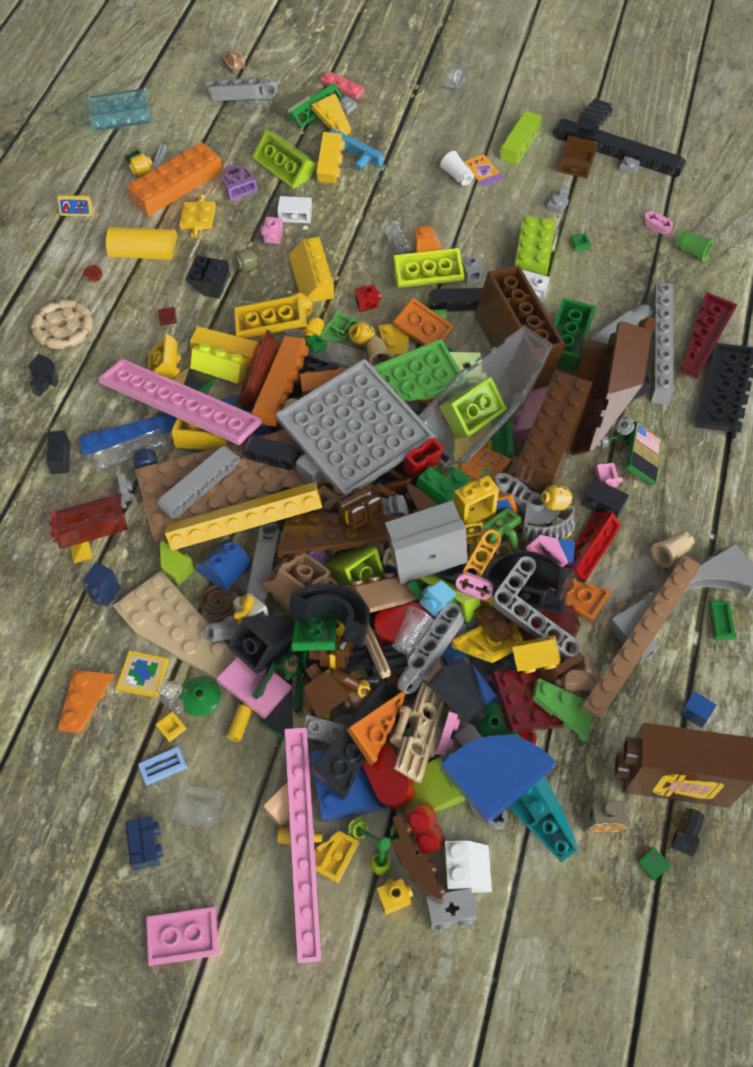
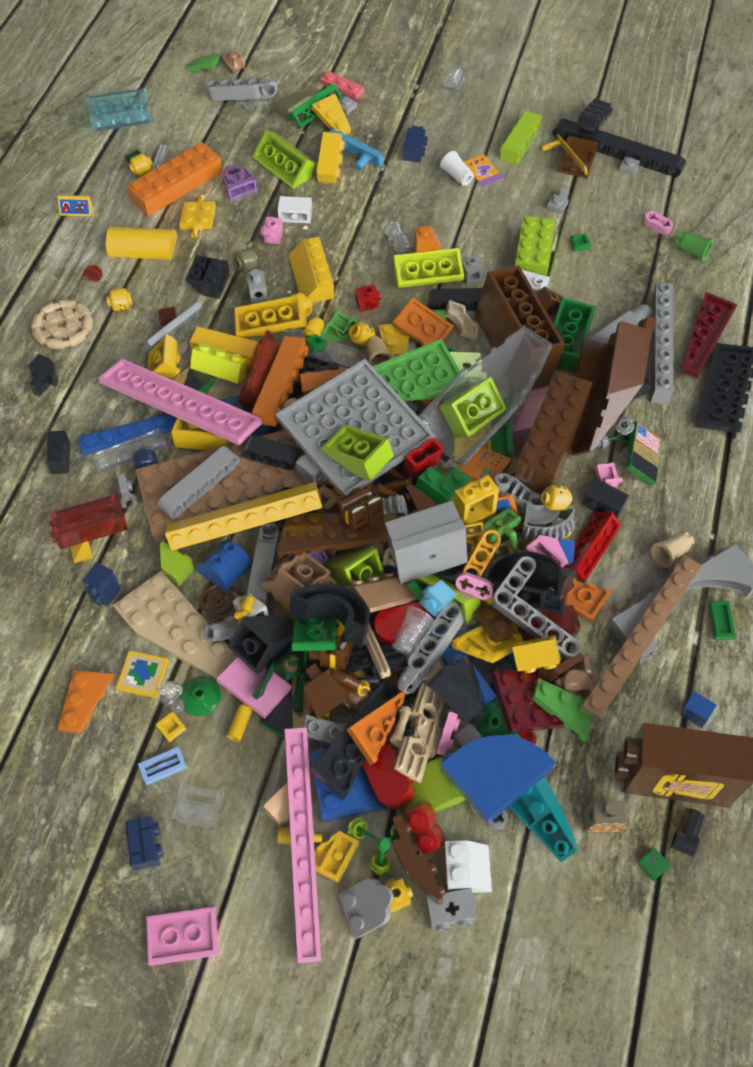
none -> yellow head [106,288,132,312]
none -> light grey tile [140,301,202,355]
none -> bright green brick [186,54,223,73]
none -> light grey torso [247,269,268,304]
none -> lime slope [321,424,394,481]
none -> light grey plate [338,878,394,939]
none -> dark blue brick [403,125,428,163]
none -> tan tile [446,300,479,341]
none -> reddish brown slope [536,286,564,316]
none -> yellow piece [541,134,587,175]

